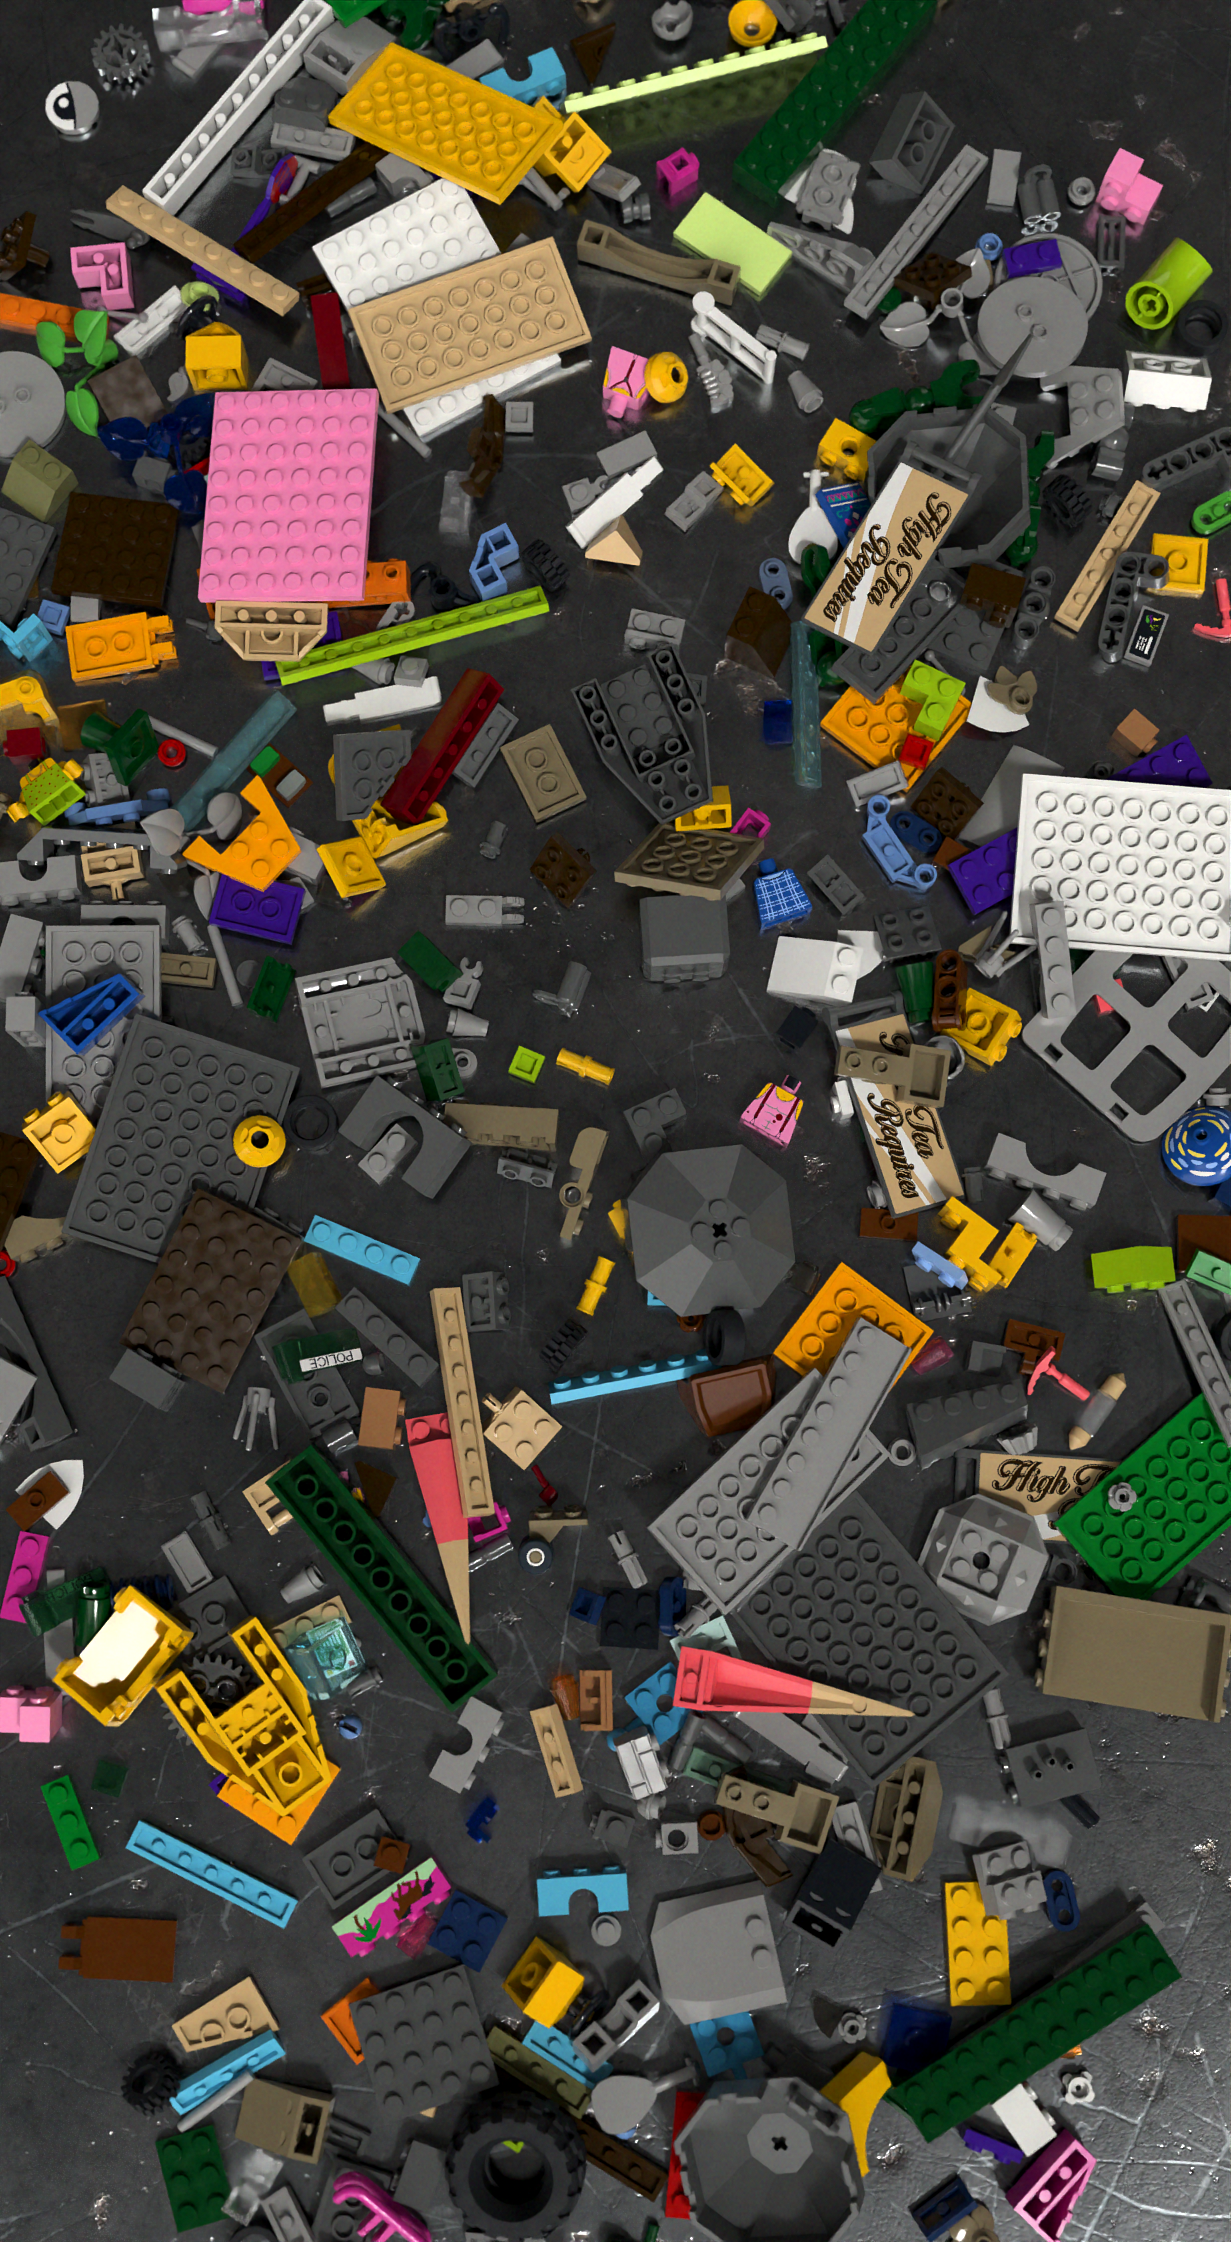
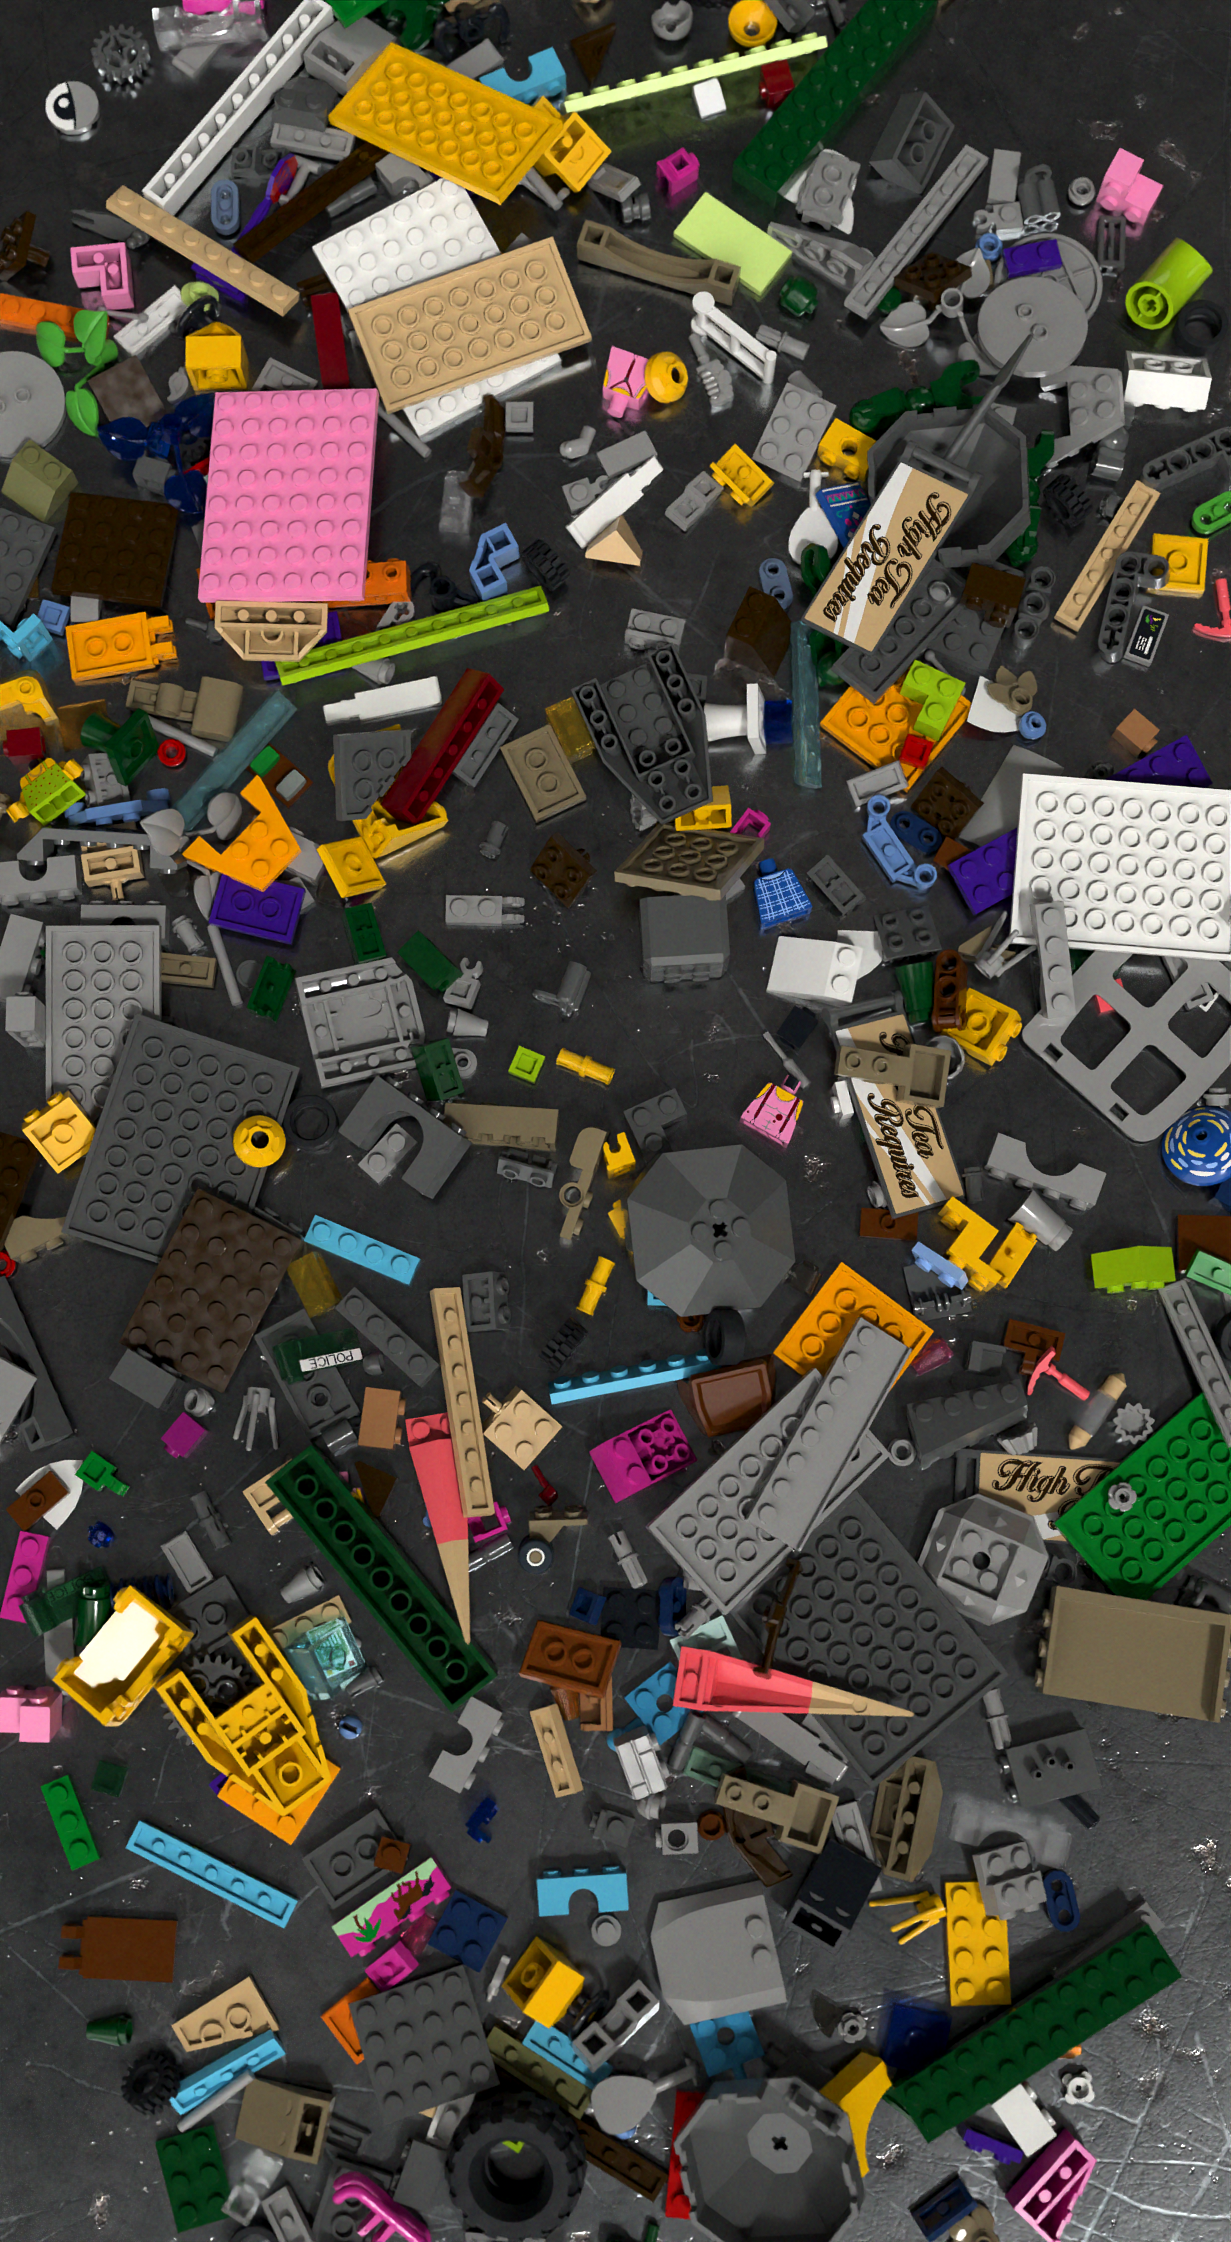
blue wedge [38,973,145,1056] -> none
light grey plate [394,656,429,688] -> none
none -> green plate [75,1451,130,1496]
none -> dark green cone [86,2015,133,2047]
none -> clear blue plate [87,1521,115,1548]
none -> dark tan plate [126,676,244,743]
none -> magenta brick [161,1412,210,1459]
none -> light grey plate [184,1388,215,1417]
none -> sand blue plate [211,179,240,235]
none -> dark green hinge [341,903,386,965]
none -> dark pink plate [364,1941,419,1992]
none -> white plate [425,2093,476,2149]
none -> light grey piece [485,1954,511,2002]
none -> dark orange tile [519,1620,622,1699]
none -> clear yellow hinge [545,696,596,765]
none -> light grey arm [560,426,596,458]
none -> dark pink slope [589,1409,698,1504]
none -> yellow hinge [603,1132,636,1179]
none -> light grey piece [630,794,657,831]
none -> slope [692,78,726,119]
none -> white plant [704,683,766,755]
none -> light grey plate [751,382,837,483]
none -> dark brown plate [753,1558,803,1680]
none -> dark red brick [758,59,795,108]
none -> light grey piece [763,1031,811,1090]
none -> dark green head [778,275,819,317]
none -> yellow plant [869,1891,946,1945]
none -> light grey plate [973,202,1024,235]
none -> medium blue plate [1019,711,1046,739]
none -> light grey piece [1113,1403,1155,1444]

